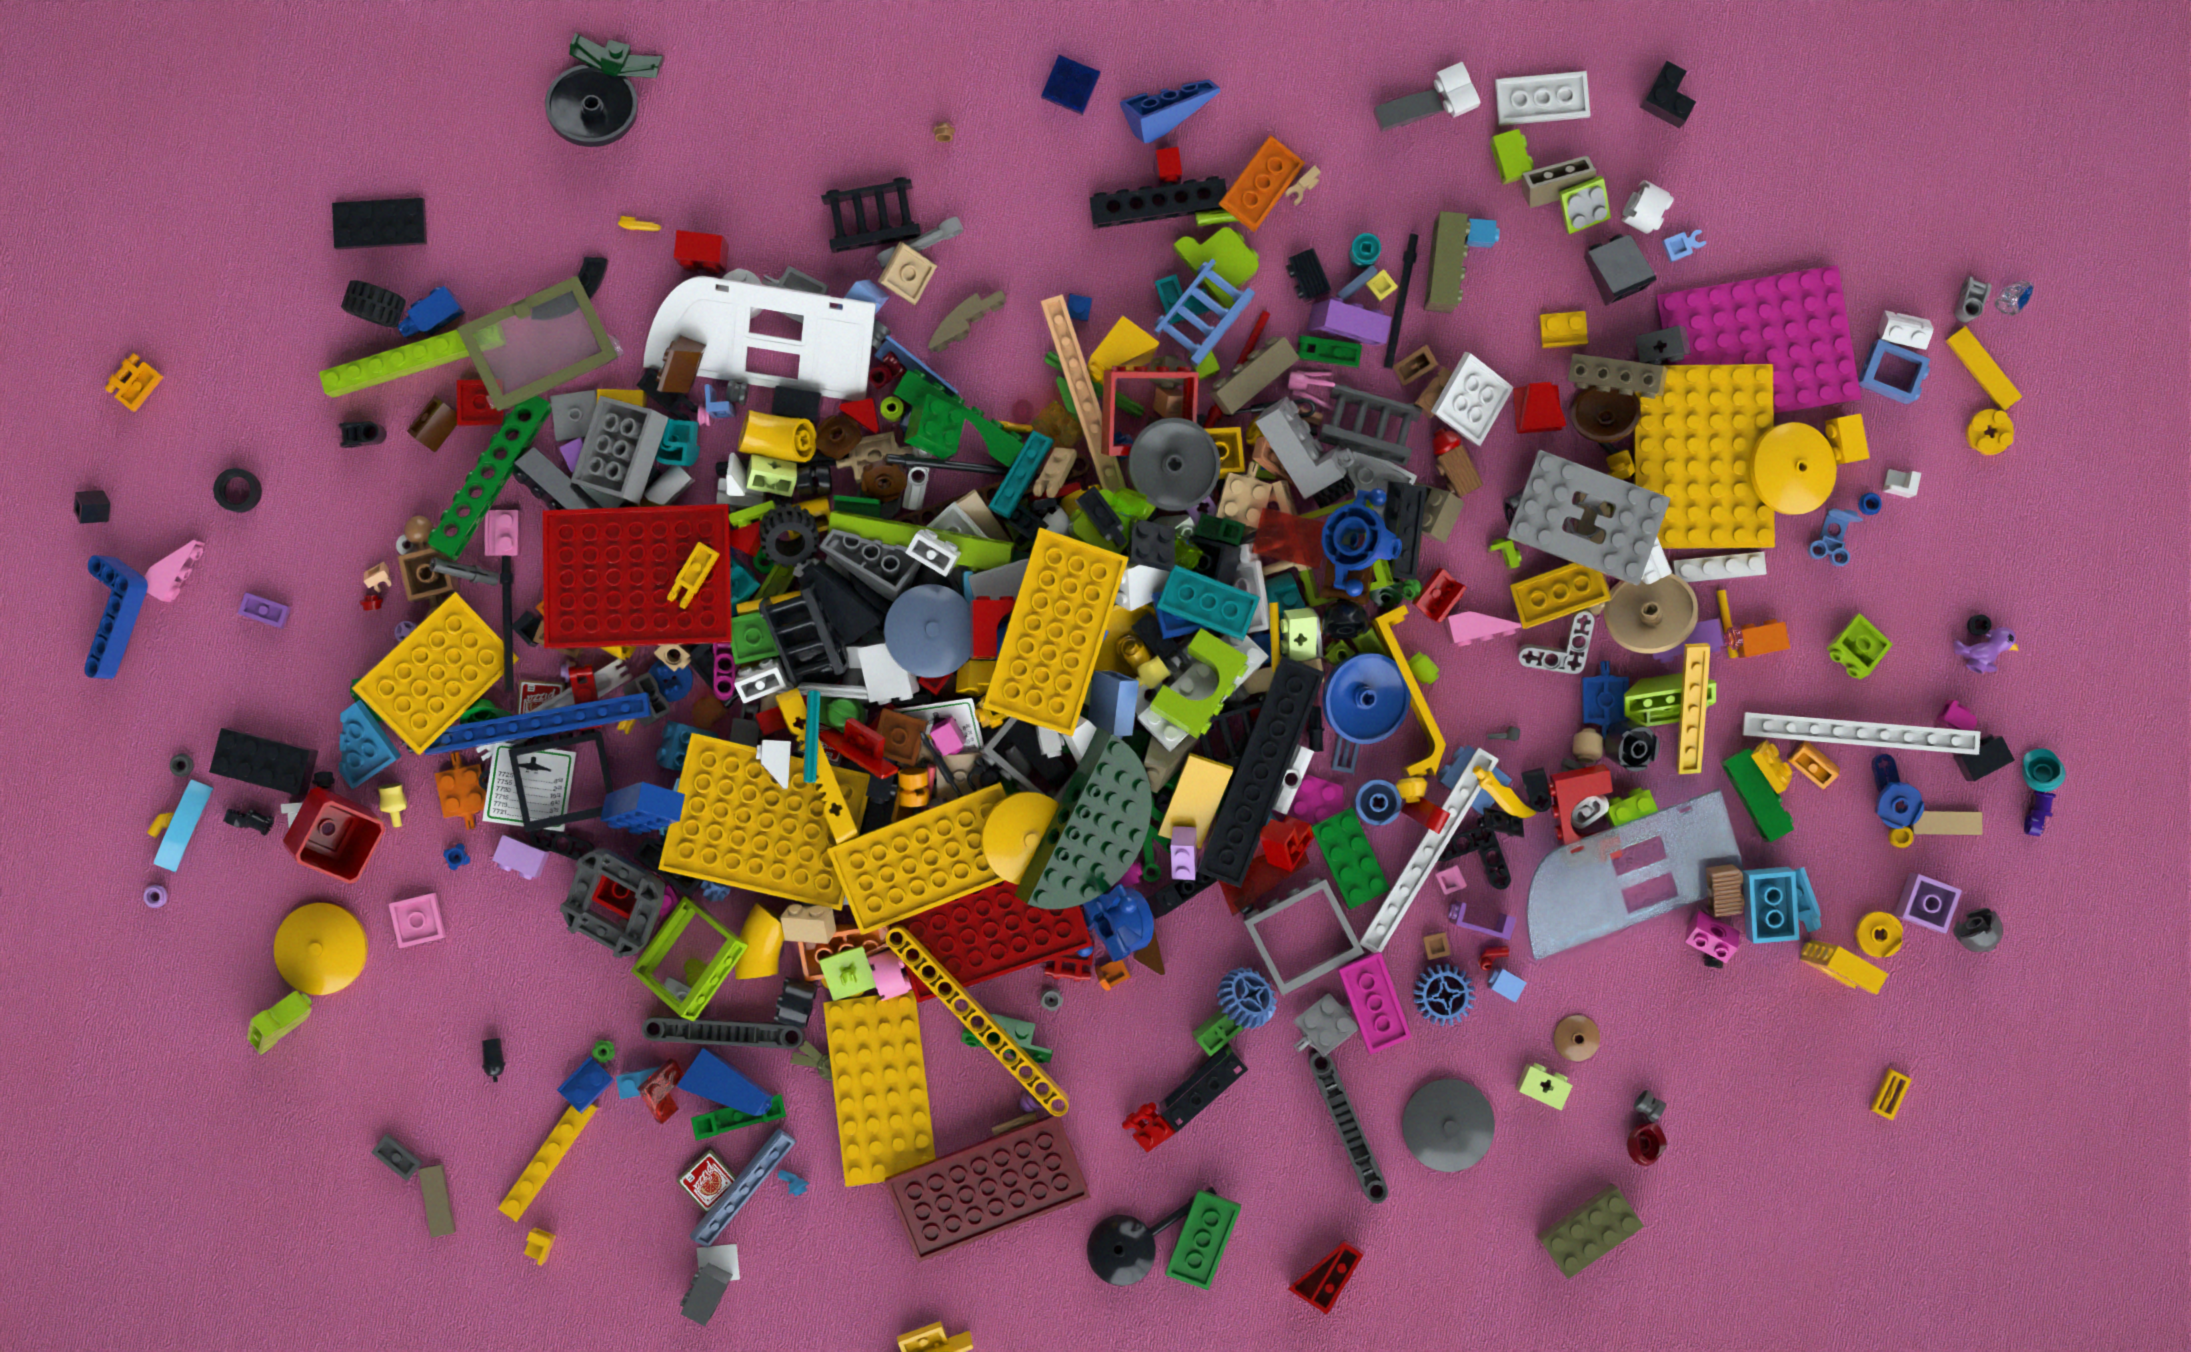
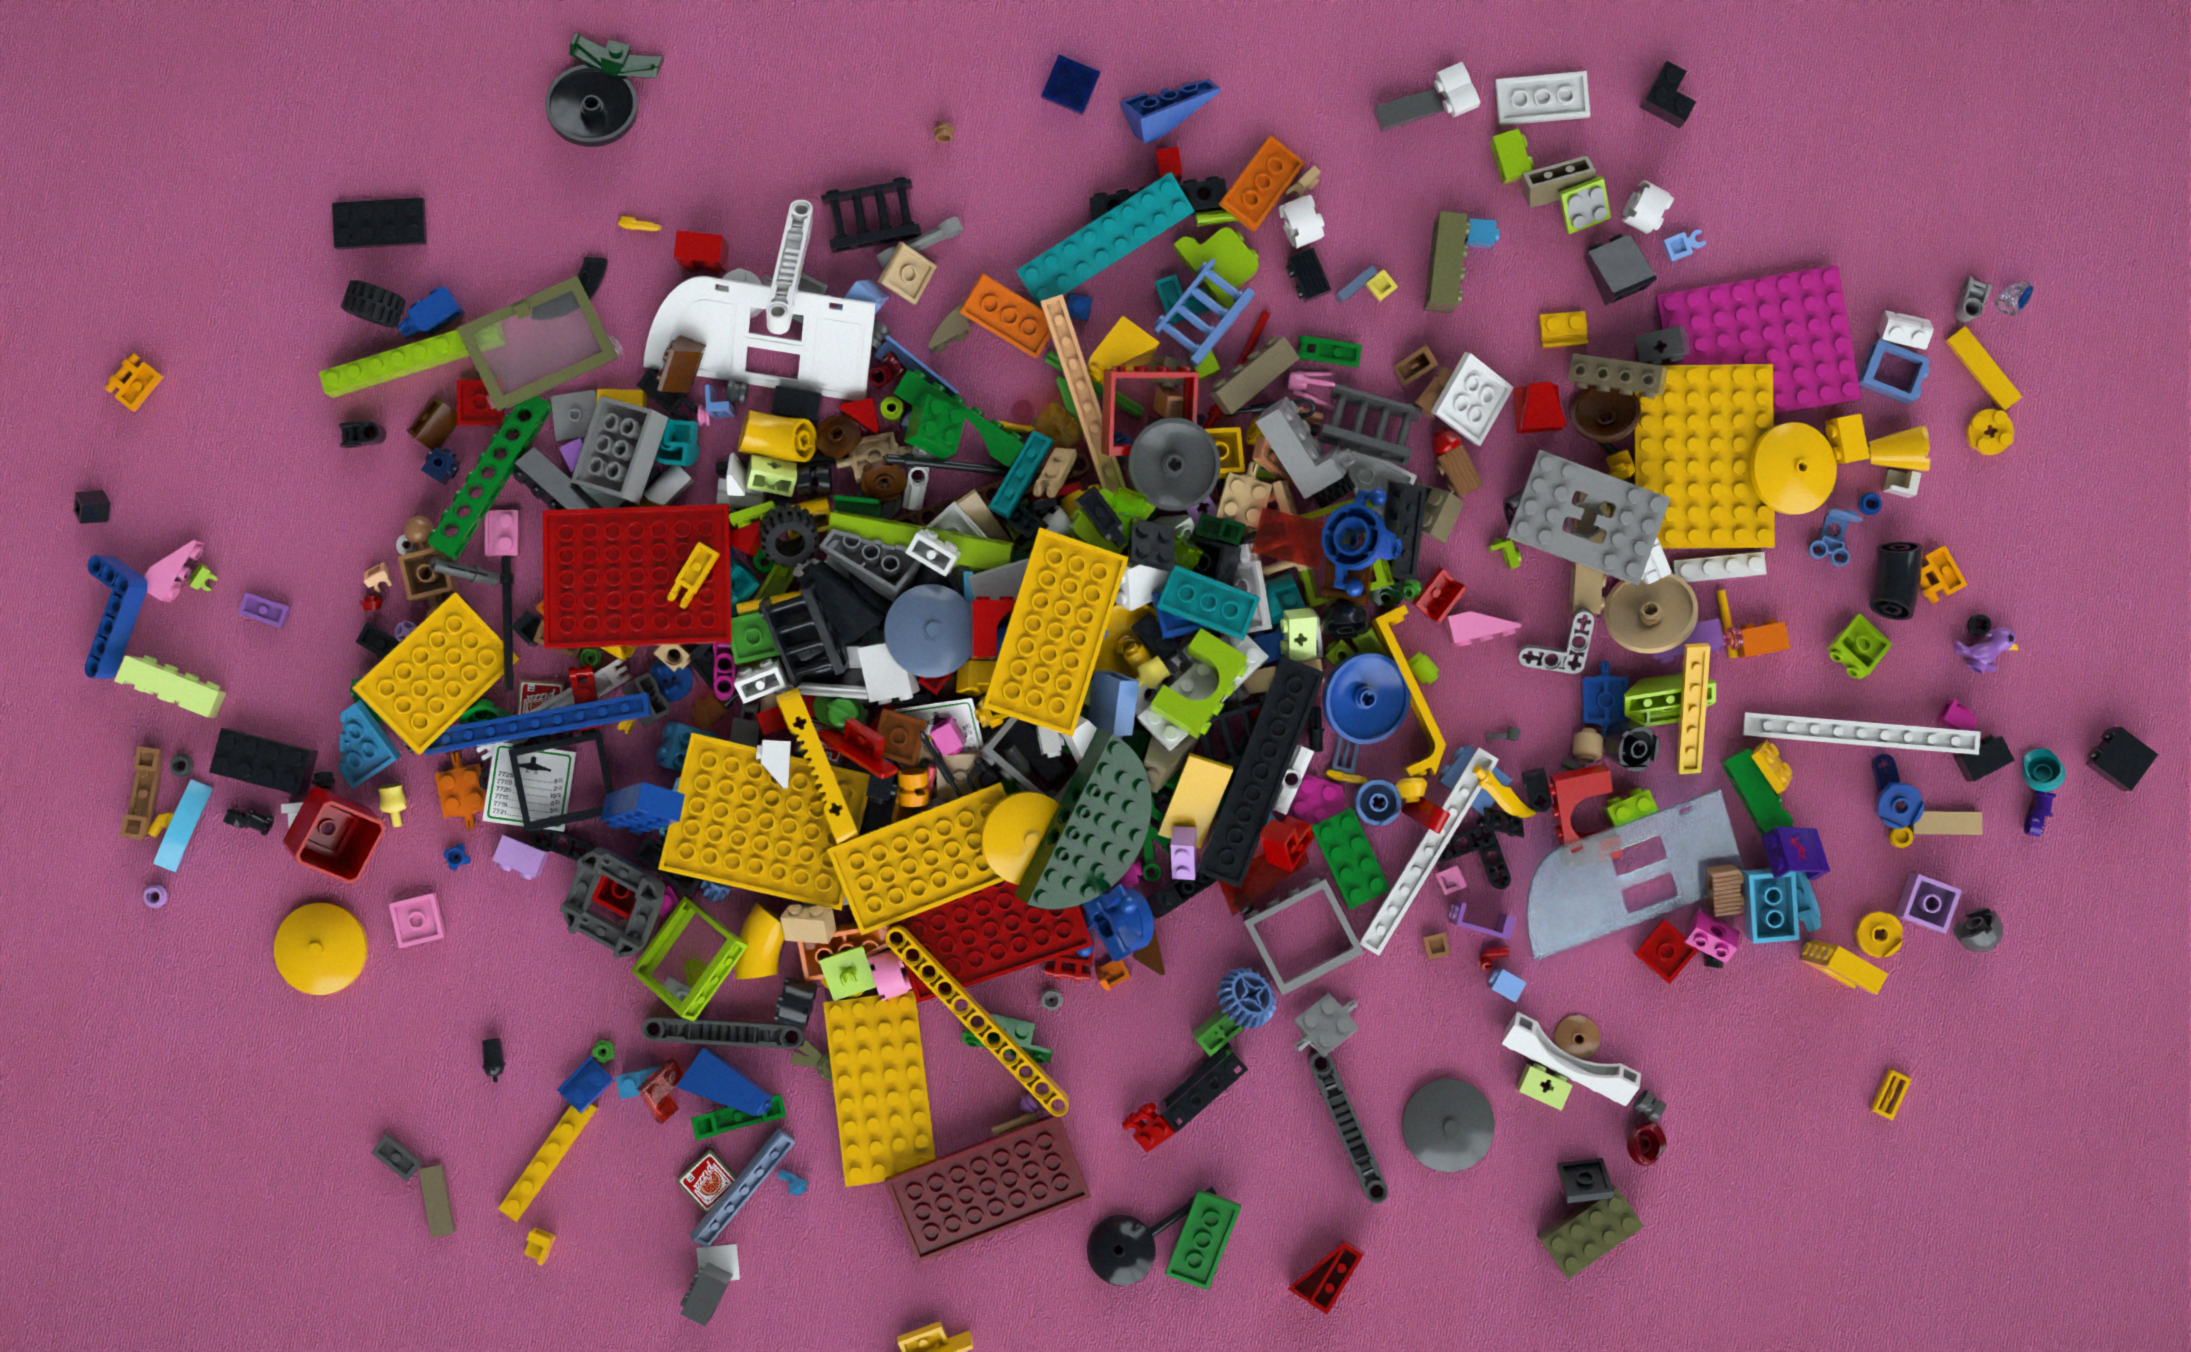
black tyre [213,468,262,513] -> none
lime brick [247,990,312,1055] -> none
lavender plate [560,659,575,682] -> none
teal axle [803,690,820,783] -> none
yellow bar [1269,602,1281,672] -> none
medium lavender wedge [1307,297,1392,346] -> none
dark pink plate [1337,951,1412,1055] -> none
teal wheel [1349,233,1381,269] -> none
black bar [1383,234,1419,369] -> none
medium blue gear [1413,963,1476,1026] -> none
yellow plate [1510,563,1612,629] -> none
white plate [1571,794,1609,829] -> none
light orange slope [1788,741,1840,790] -> none
none -> yellowish green wedge [114,655,226,718]
none -> medium nougat slope [120,746,162,840]
none -> lime tile [187,562,218,591]
none -> black plate [356,622,400,658]
none -> dark blue brick [421,447,461,485]
none -> bright green plate [579,648,601,668]
none -> white gear [766,200,813,334]
none -> orange tile [958,273,1051,359]
none -> teal plate [1016,172,1195,309]
none -> white brick [1279,195,1324,249]
none -> yellow piece [1325,770,1368,785]
none -> white arch [1502,1012,1641,1106]
none -> black plate [1557,1158,1614,1203]
none -> red plate [1633,919,1699,984]
none -> dark purple panel [1761,827,1830,880]
none -> yellow cone [1865,425,1930,471]
none -> black brick [1869,542,1923,620]
none -> light orange plate [1920,545,1968,604]
none -> black brick [2085,727,2159,791]

